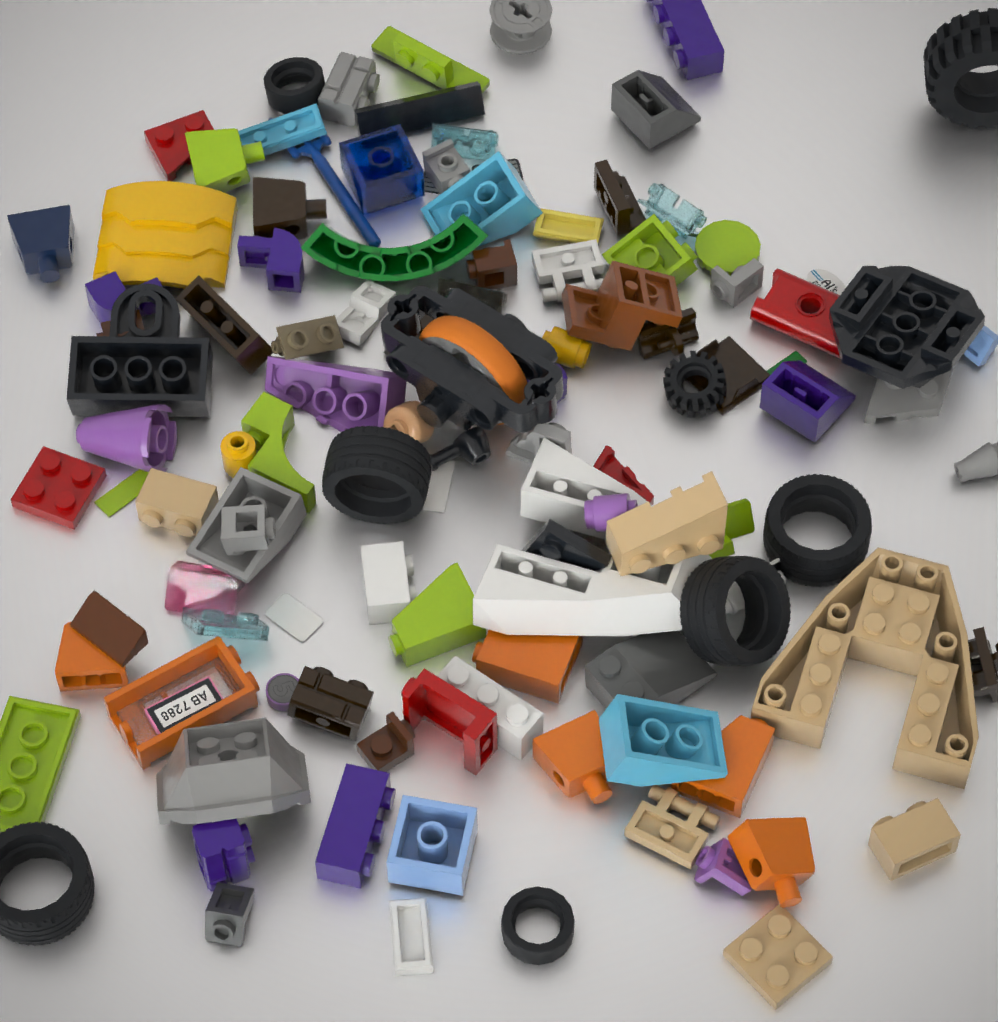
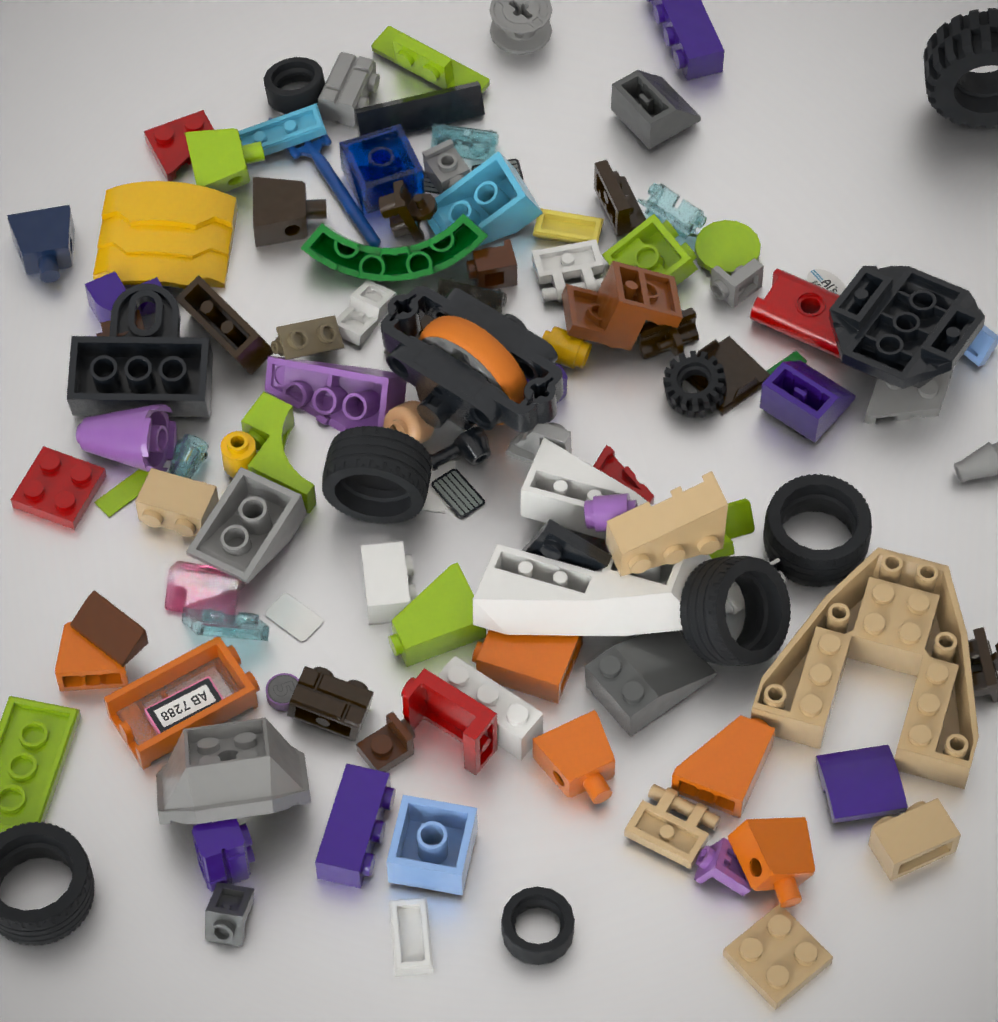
light grey brick [221,504,276,555] -> none
dark purple brick [237,228,305,293] -> none
medium azure slope [599,694,728,787] -> none
none -> clear light blue cone [168,434,209,479]
none -> dark brown hips [379,180,438,242]
none -> sticker [431,469,485,518]
none -> dark purple slope [815,745,908,823]

